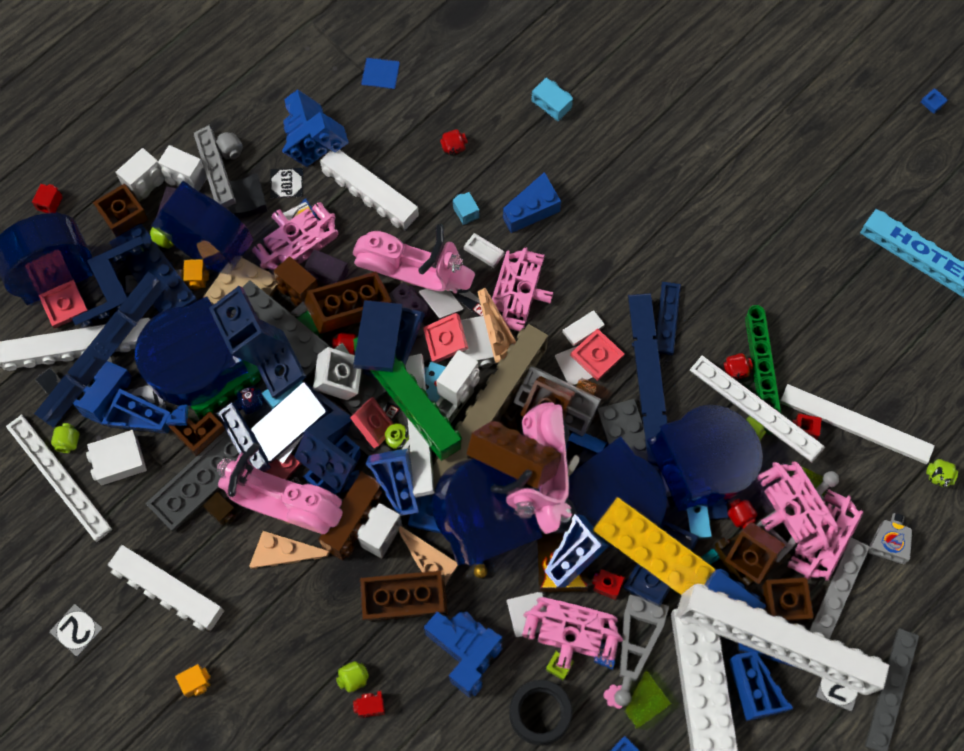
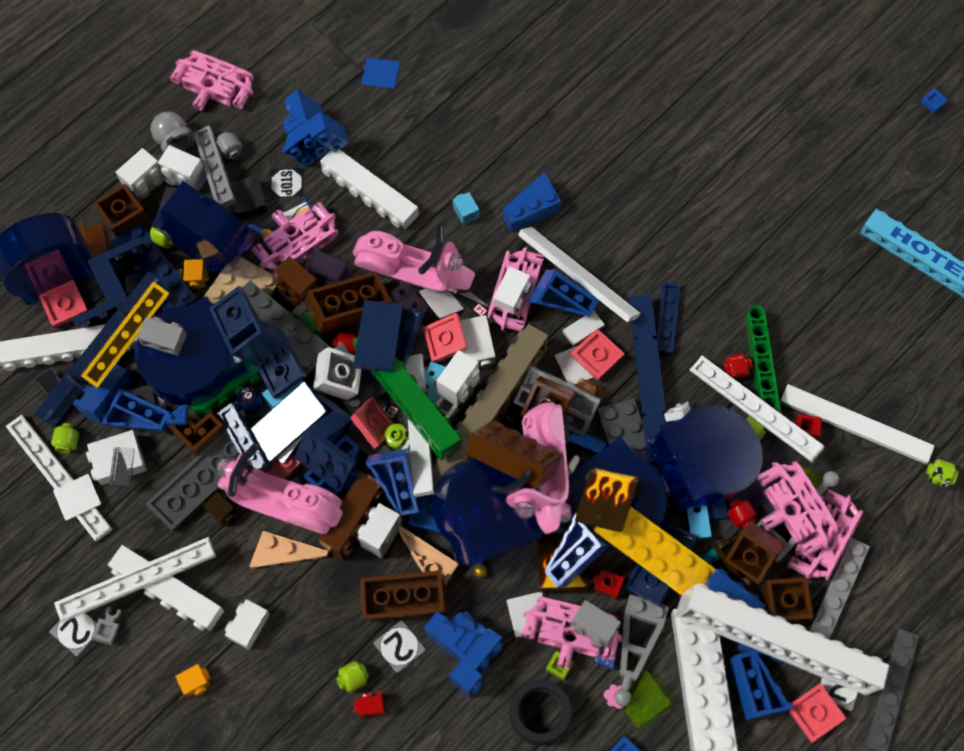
red brick [32,184,62,215] -> none
red head [440,129,468,155] -> none
white tile [464,233,504,268] -> none
light nougat wing [478,288,516,363] -> none
medium azure brick [532,78,573,121] -> none
light grey torso [867,513,912,565] -> none
none -> white sticker [53,474,101,520]
none -> white tile [54,537,216,623]
none -> clear orange panel [75,220,109,260]
none -> yellow brick [81,282,169,388]
none -> light grey plate [91,607,121,645]
none -> clear tile [109,447,135,488]
none -> light grey brick [137,317,187,356]
none -> light grey tile [150,112,196,153]
none -> bright pink piece [170,51,254,111]
none -> white brick [225,599,270,650]
none -> piece [248,224,272,241]
none -> sticker [373,620,425,673]
none -> white brick [493,266,532,314]
none -> white tile [518,227,640,322]
none -> blue wedge [528,270,599,316]
none -> light grey brick [571,600,621,648]
none -> dark brown door [574,468,641,533]
none -> white plate [664,402,690,423]
none -> coral plate [789,683,846,743]

